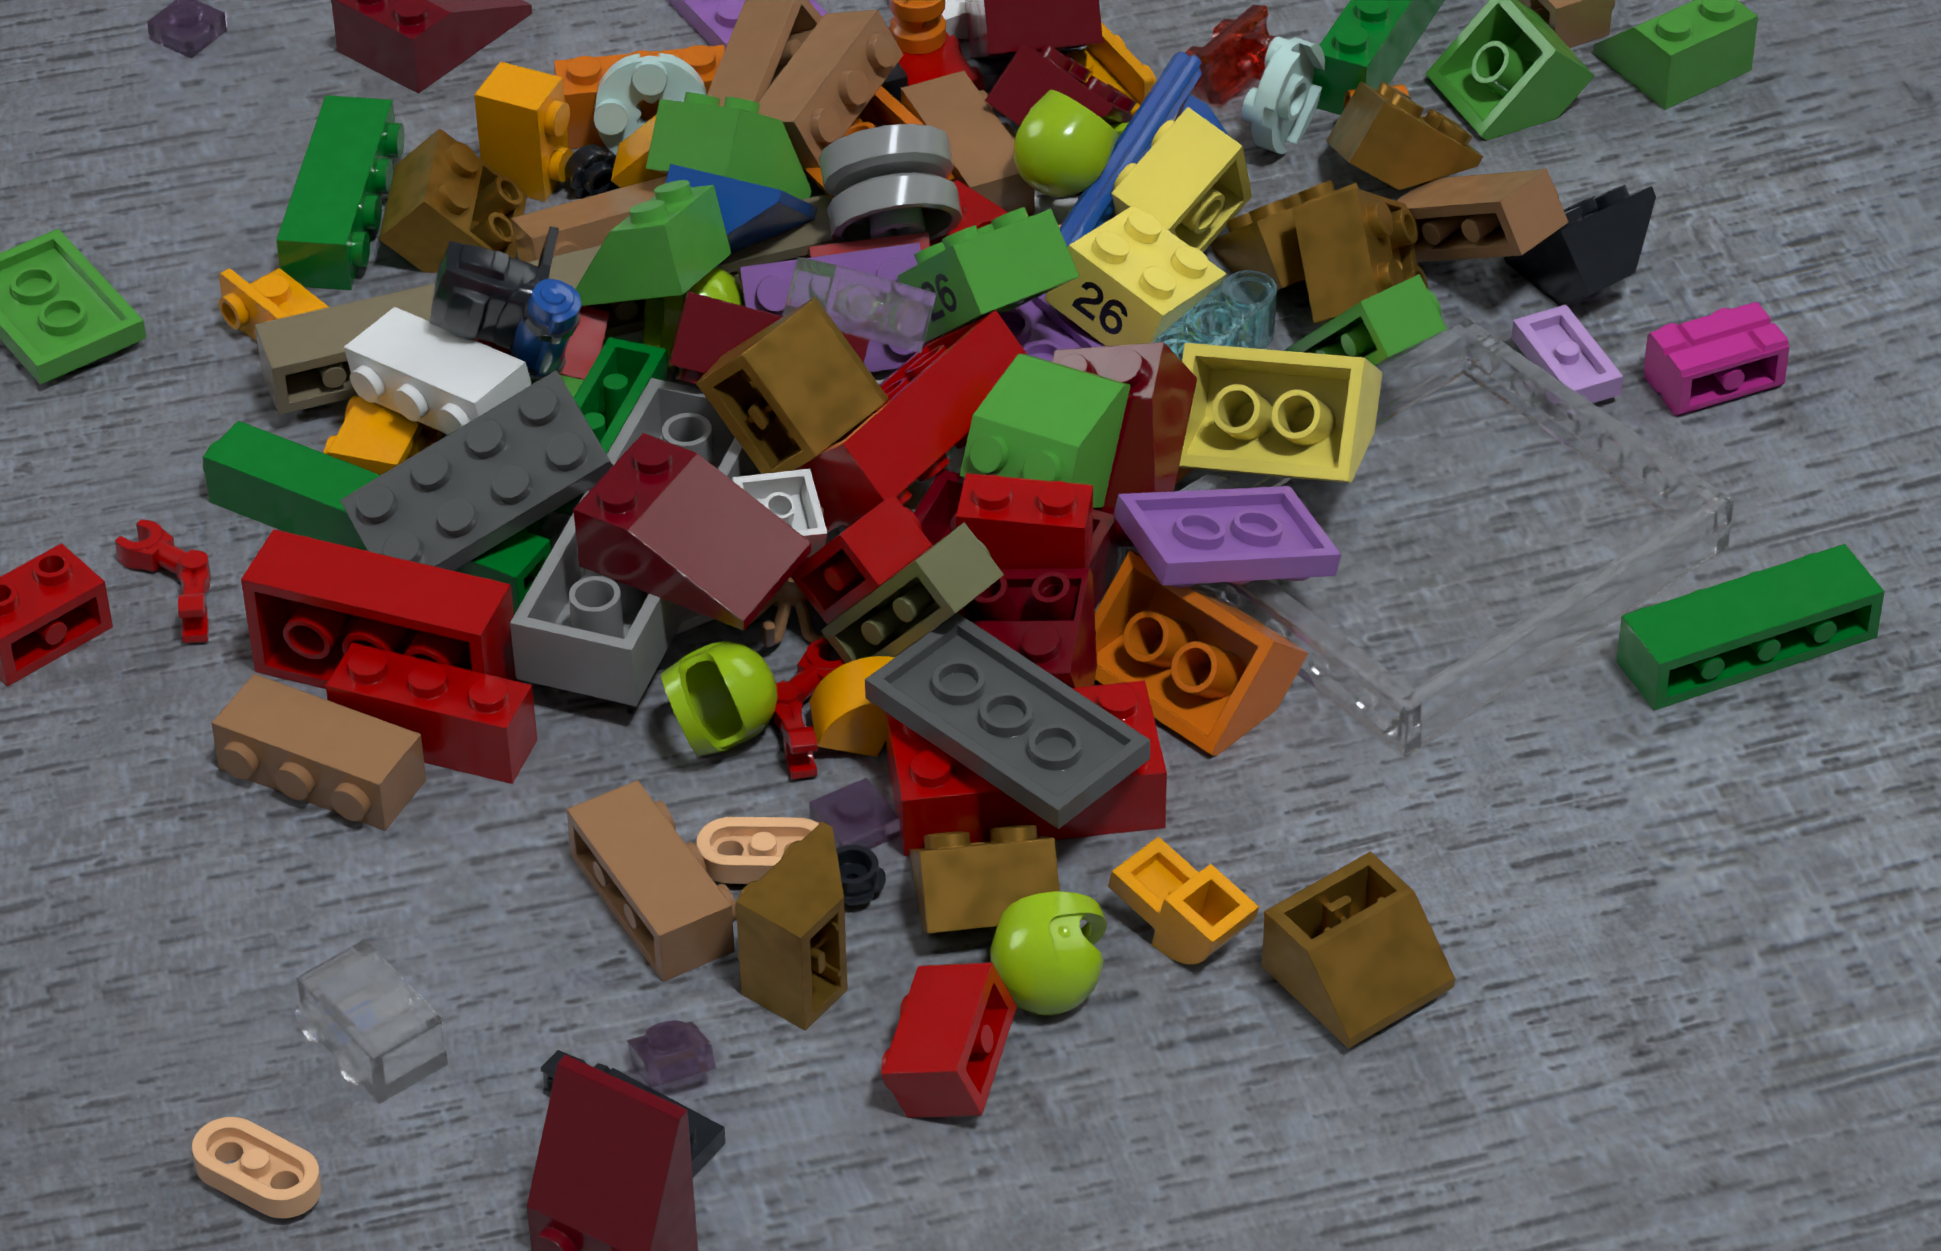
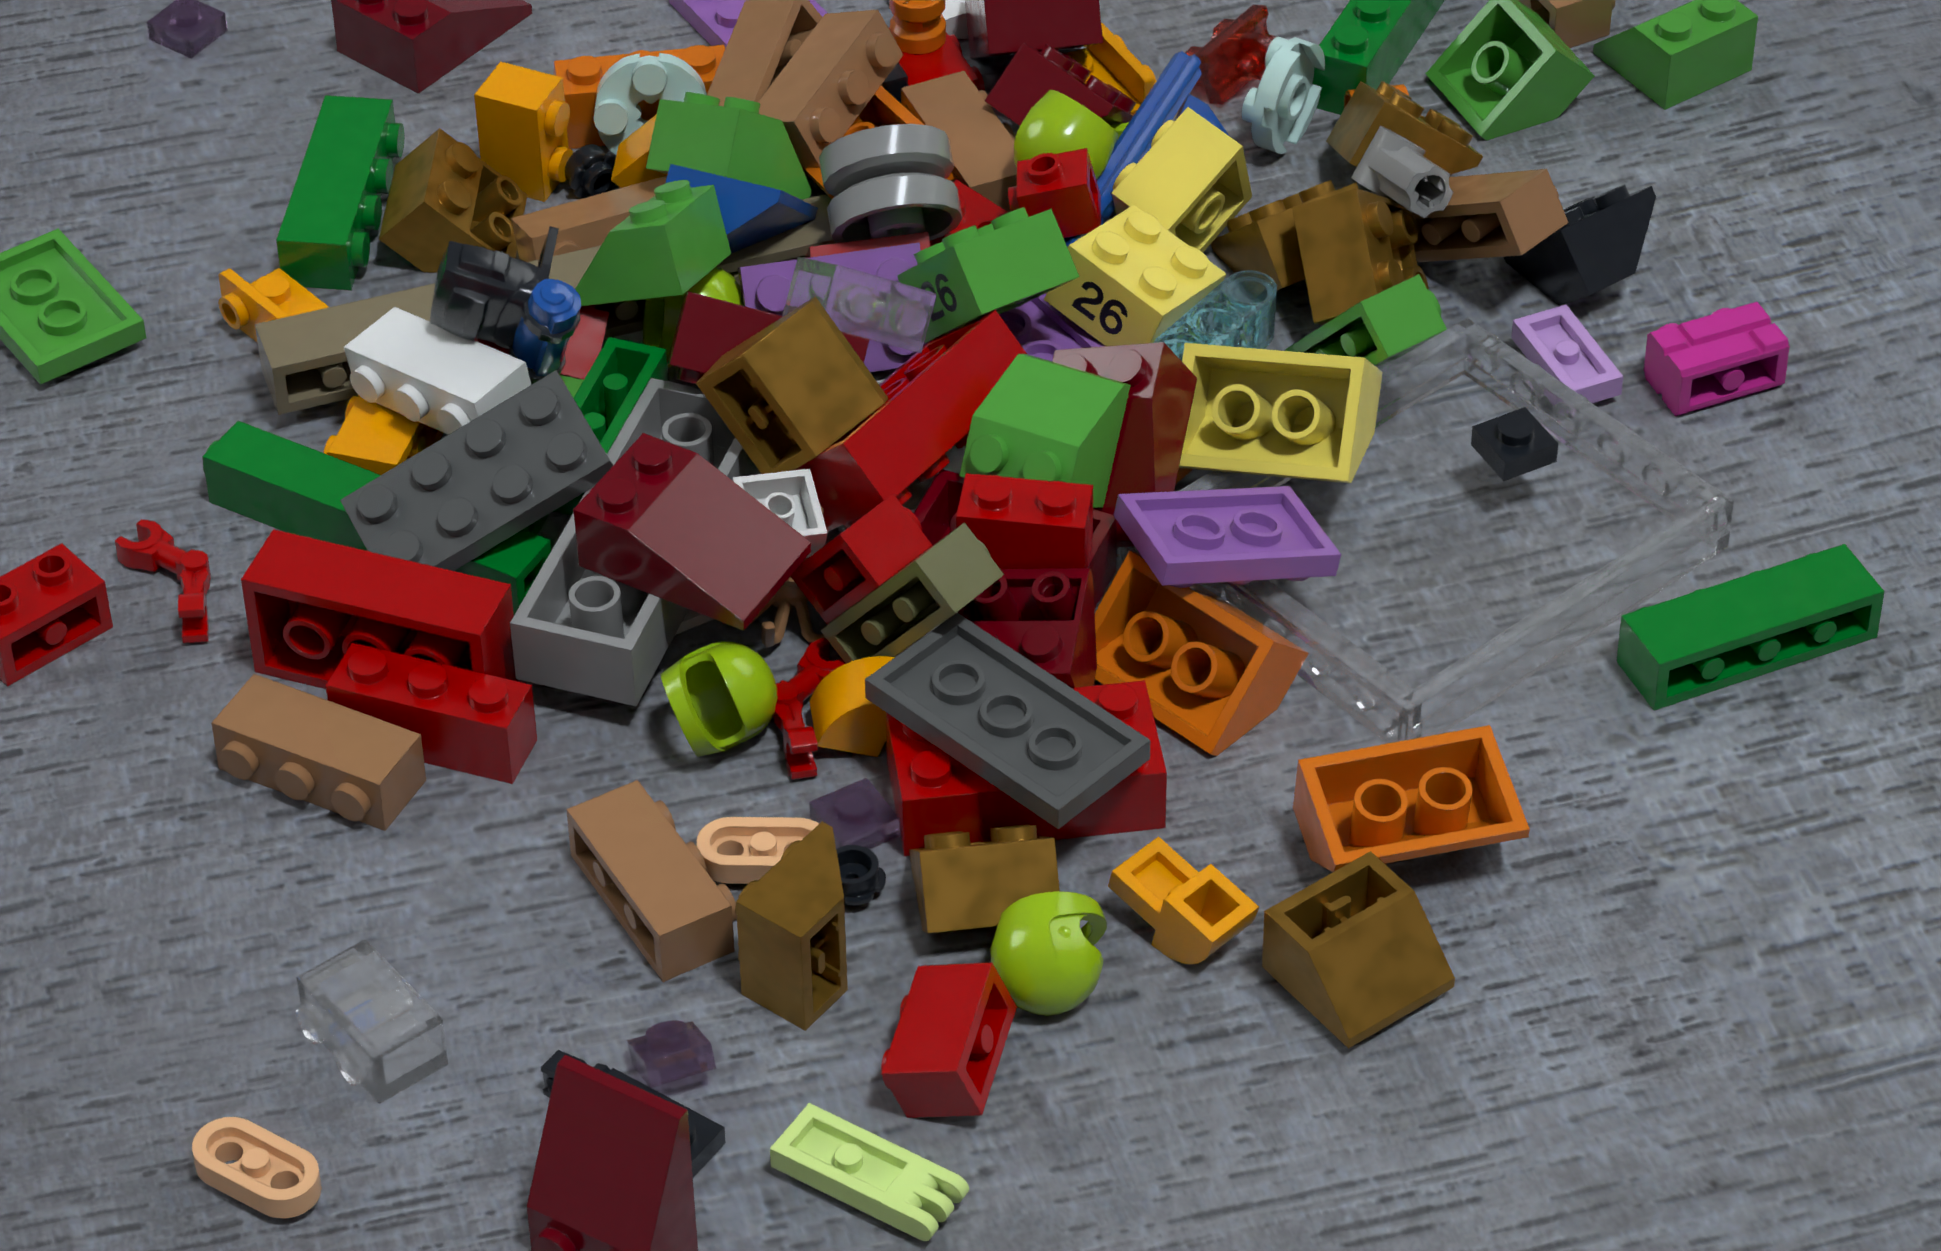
none -> yellowish green hinge [770,1103,969,1241]
none -> red brick [1008,148,1101,238]
none -> orange slope [1293,725,1530,872]
none -> light grey piece [1351,126,1454,218]
none -> black plate [1471,407,1558,481]

